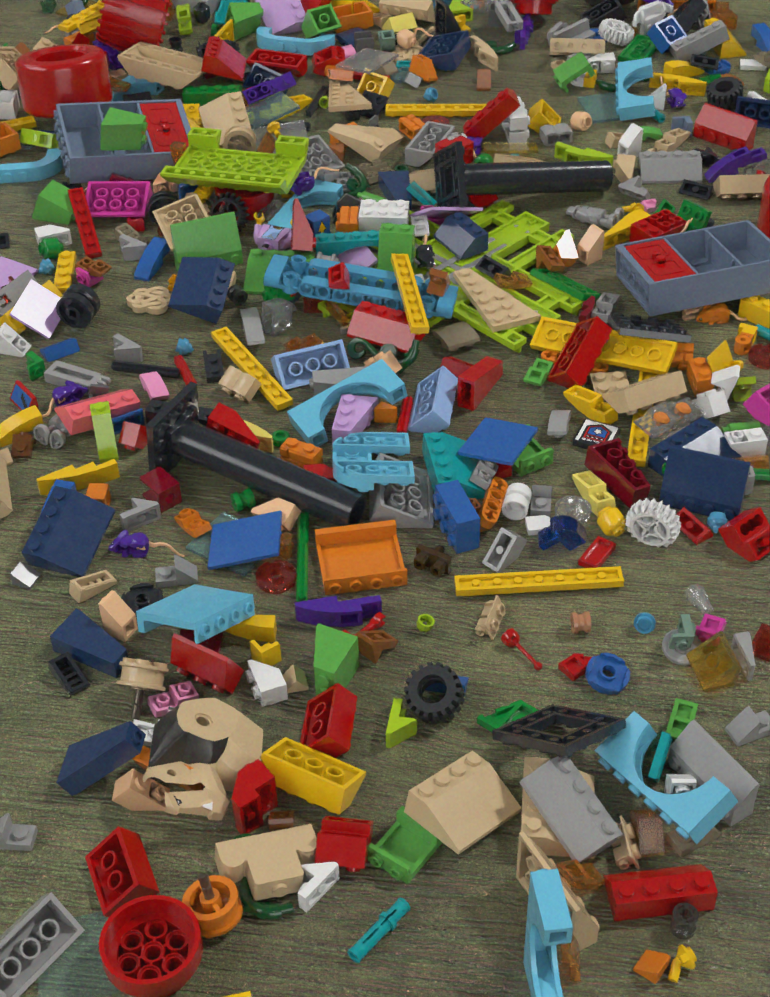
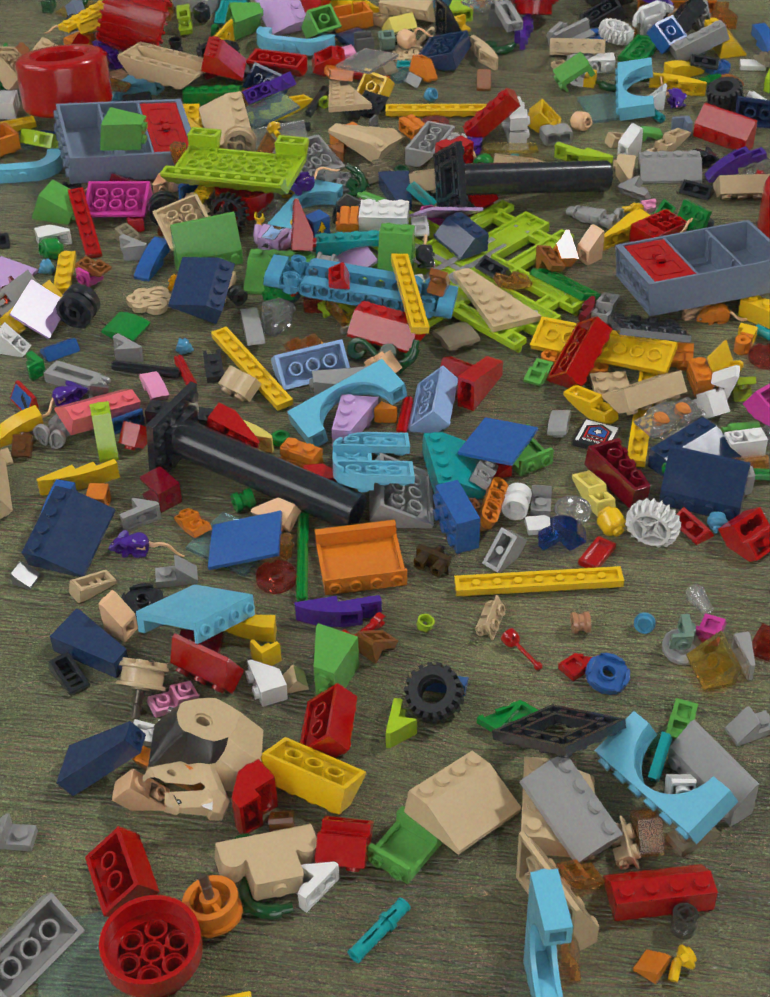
none -> green slope [101,312,151,342]

